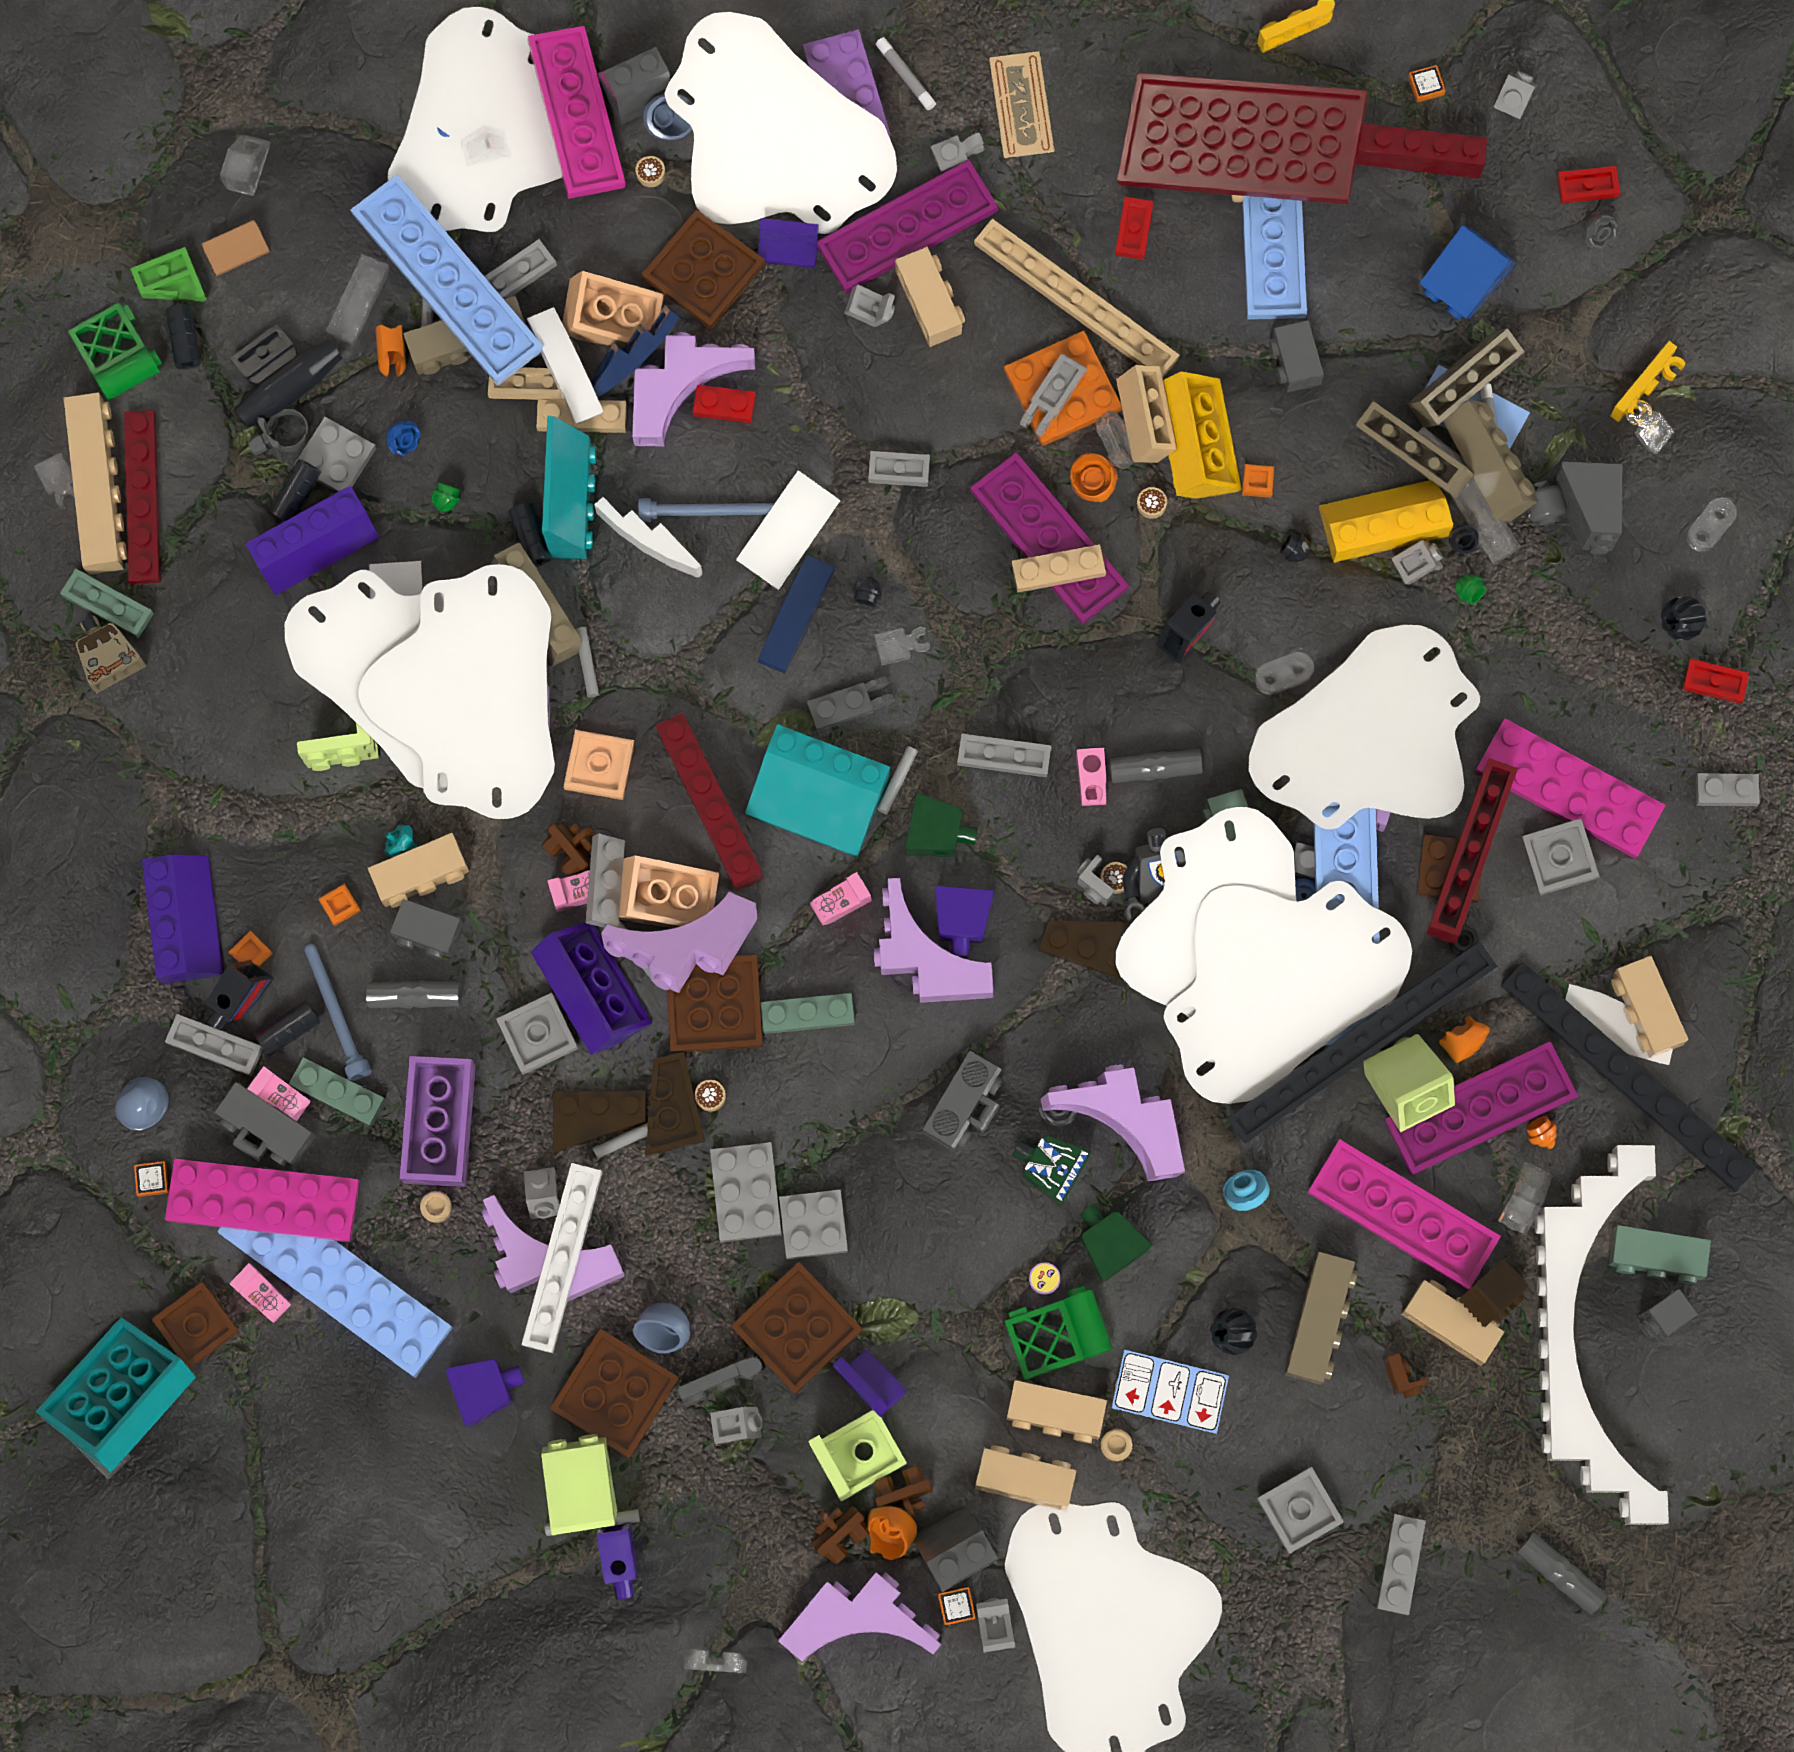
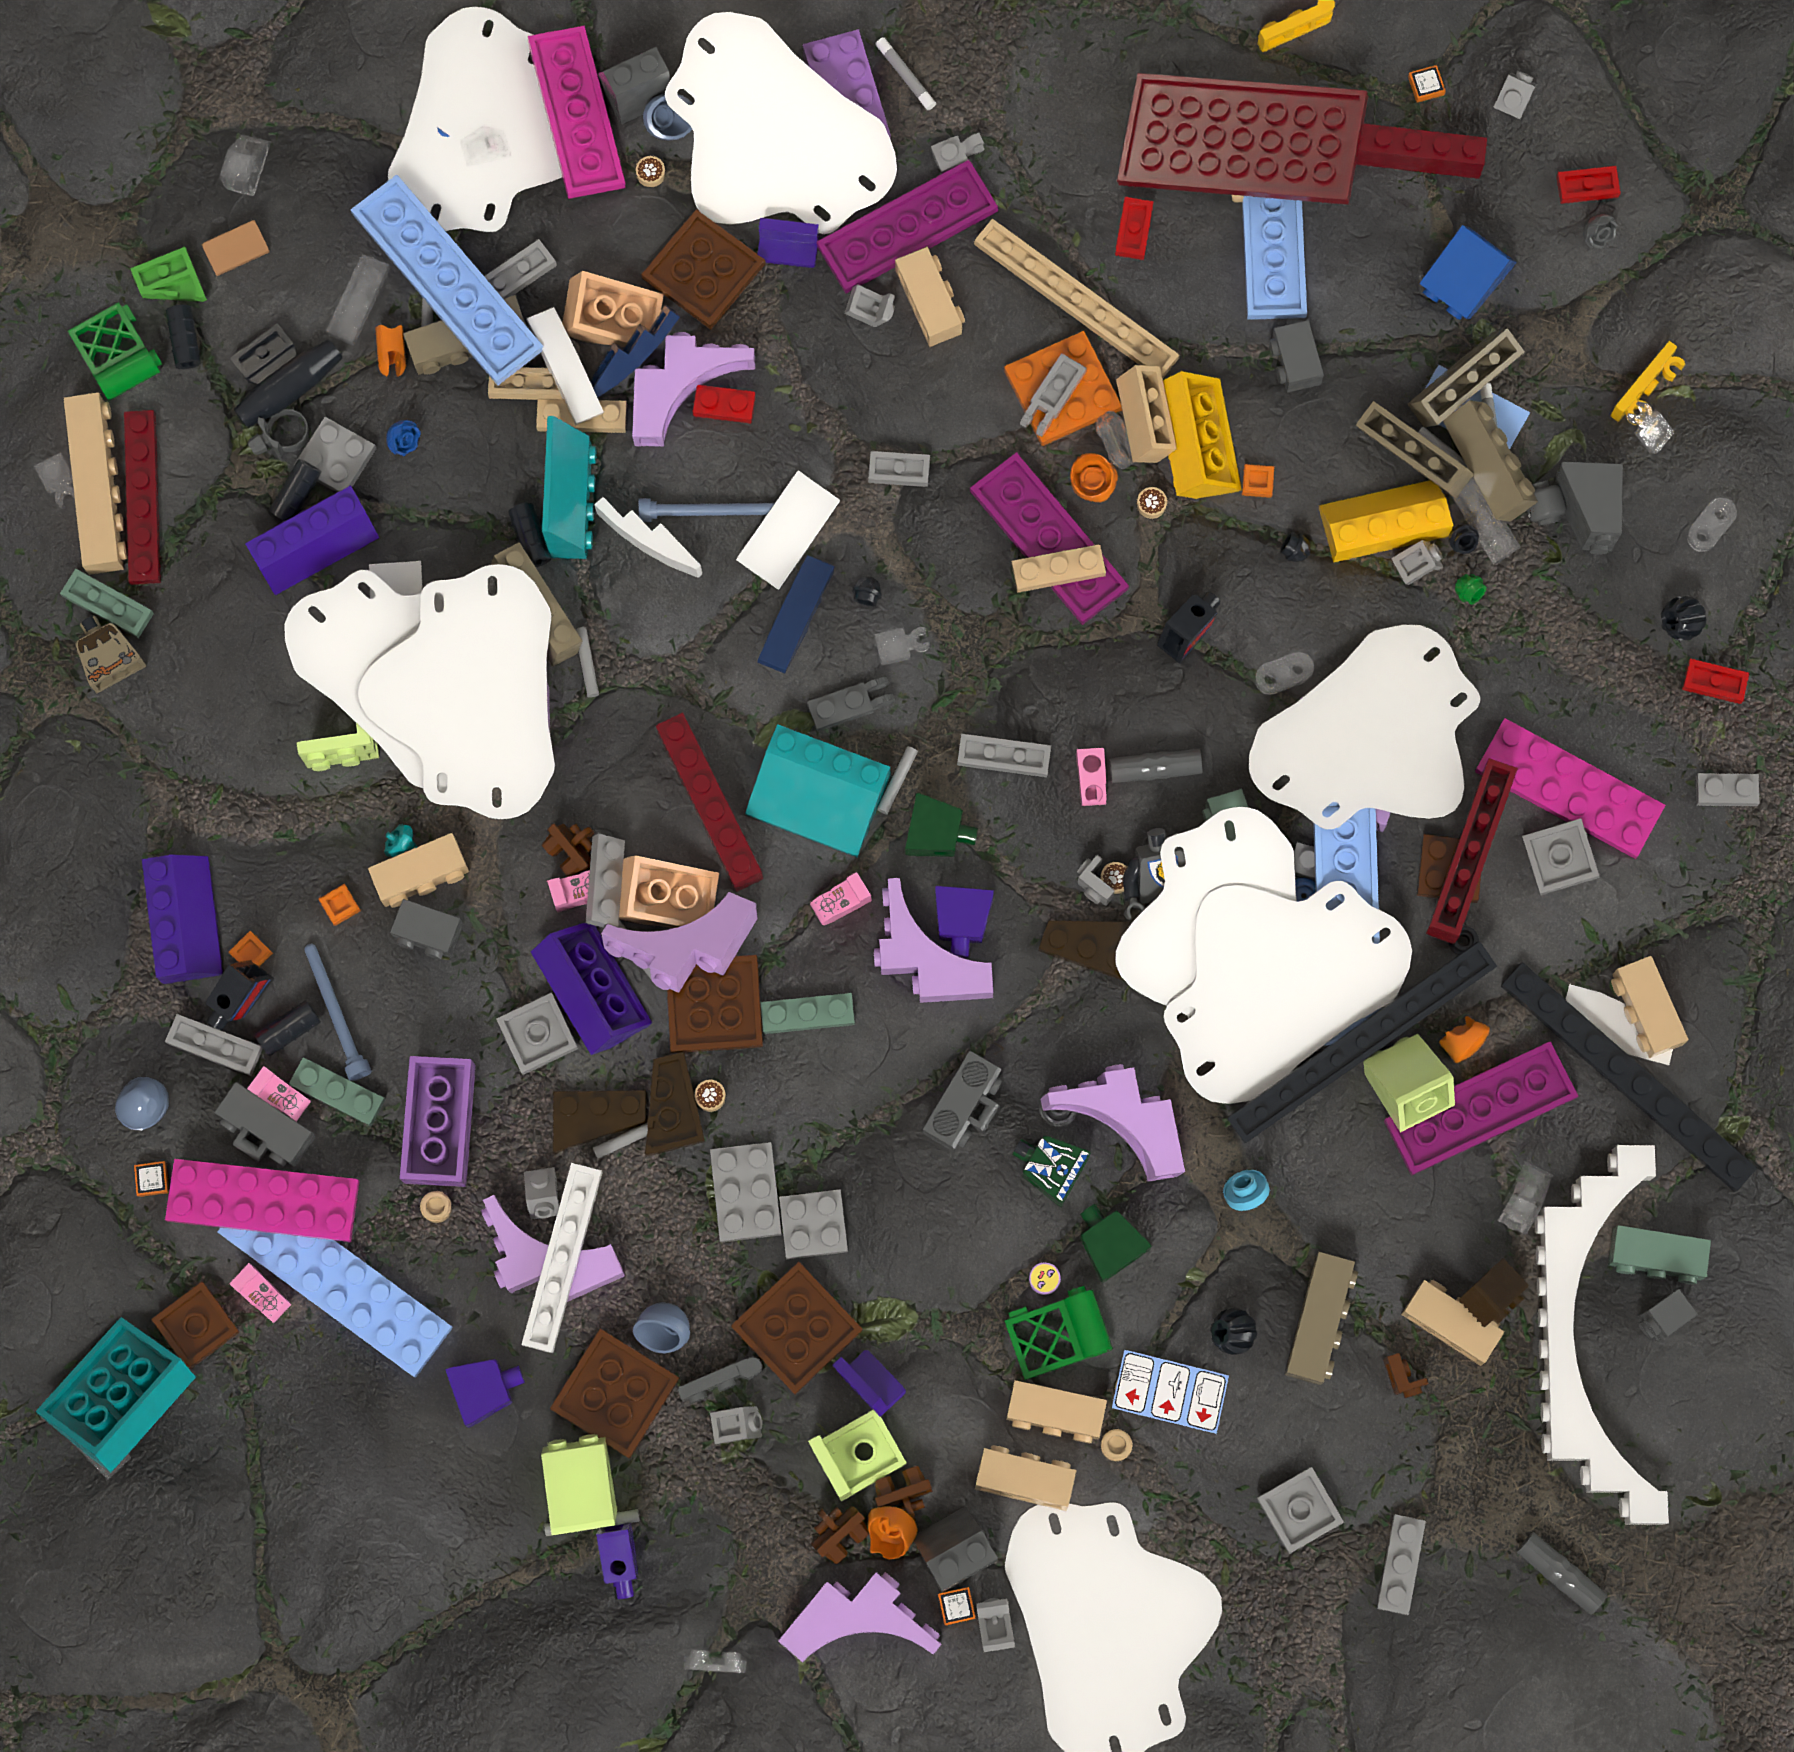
dark grey axle [366,980,462,1008] -> none
green plate [432,482,461,512] -> none
light nougat tile [563,730,635,800] -> none
sticker [989,51,1054,158] -> none
dark pink plate [1307,1139,1501,1290] -> none
orange plate [1526,1116,1557,1149] -> none

